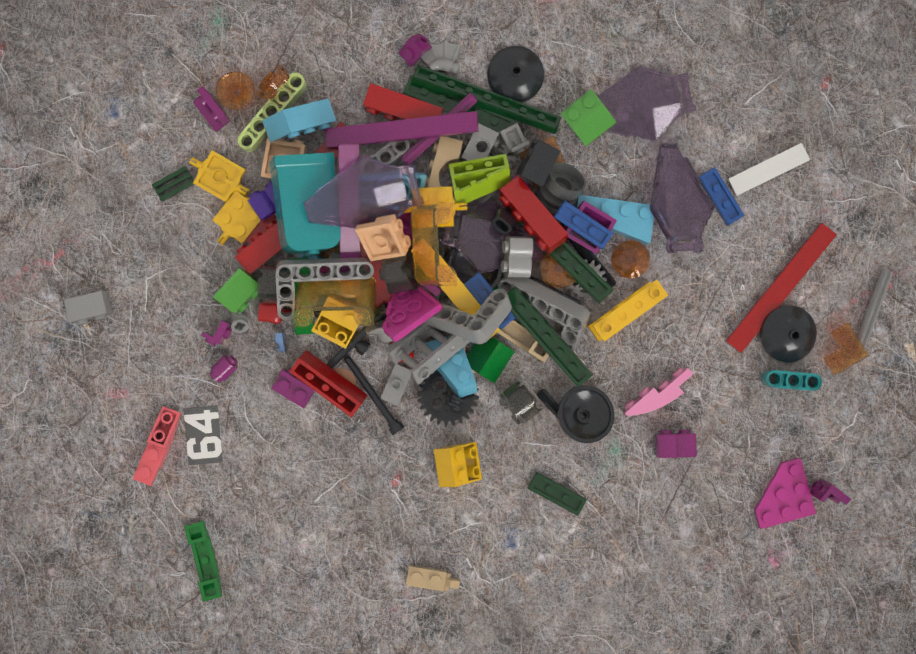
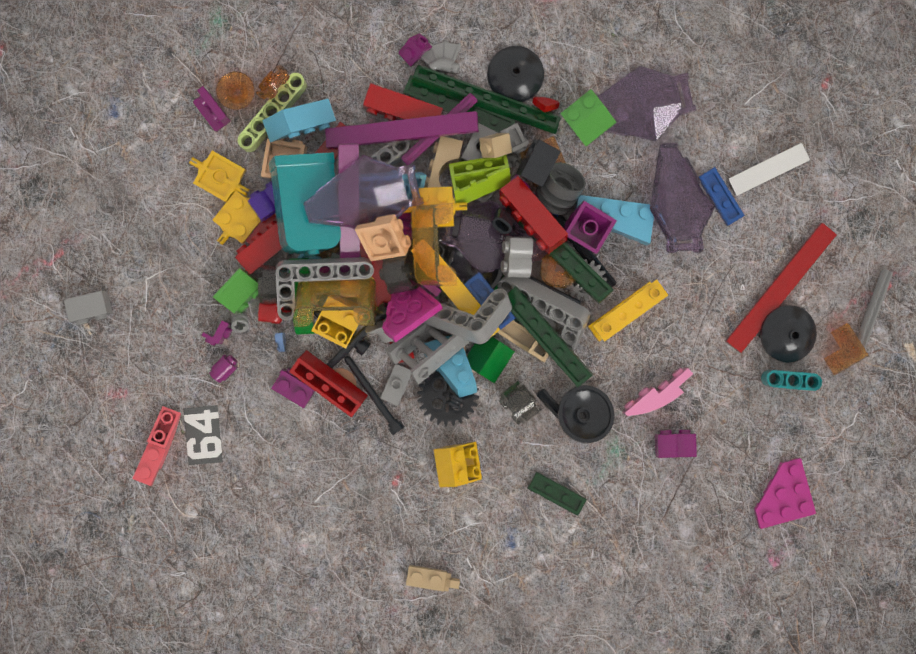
dark green tile [152,166,194,202] -> none
green slope [184,521,222,602] -> none
blue tile [553,200,613,250] -> none
clear orange dish [611,241,650,279] -> none
magenta bracket [810,478,851,505] -> none
none -> tan brick [479,133,512,158]
none -> red tile [532,97,560,112]

